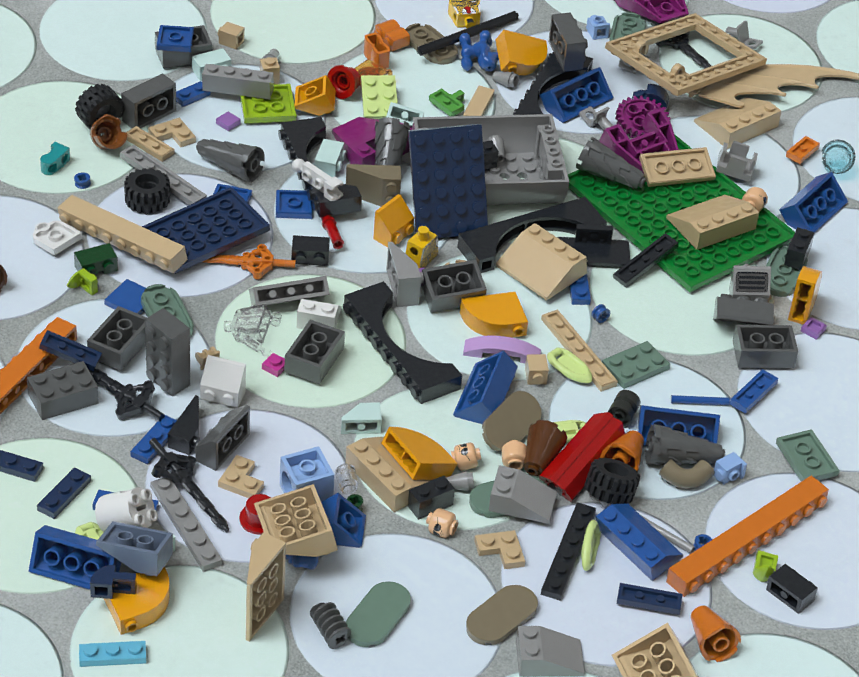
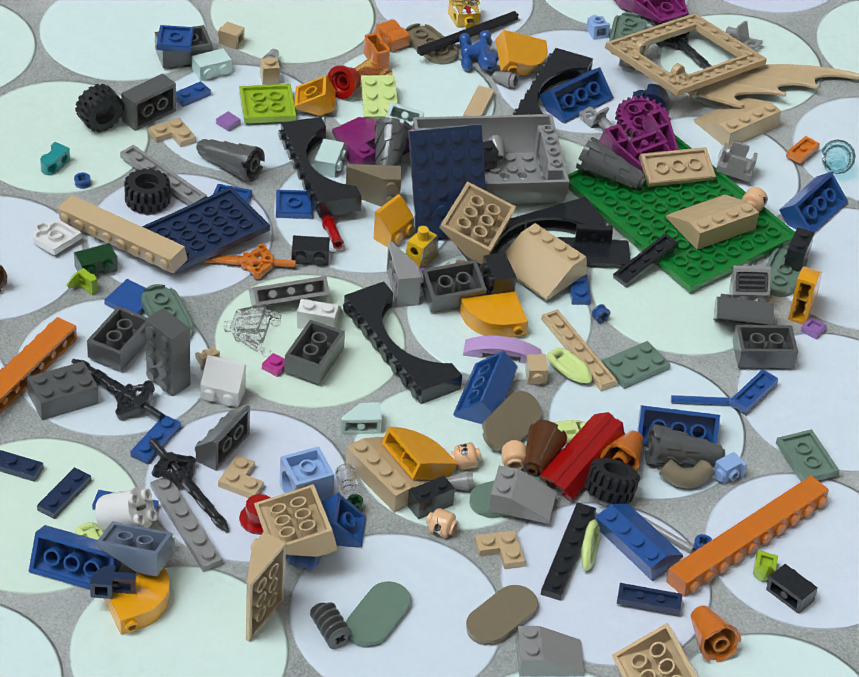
dark blue plate [39,330,102,371] -> none
medium azure plate [79,641,146,667] -> none
dark orange helmet [90,114,127,149] -> none
tan tile [127,126,175,162] -> none
black slope [167,395,200,455] -> none
light grey brick [202,64,274,99] -> none
white plate [292,159,343,201] -> none
bright green hinge [429,88,465,116] -> none
dark grey brick [548,12,588,71] -> none
pearl dark grey wheel [608,390,641,427] -> none
none -> tan slope [439,181,516,264]
none -> black brick [480,252,516,295]

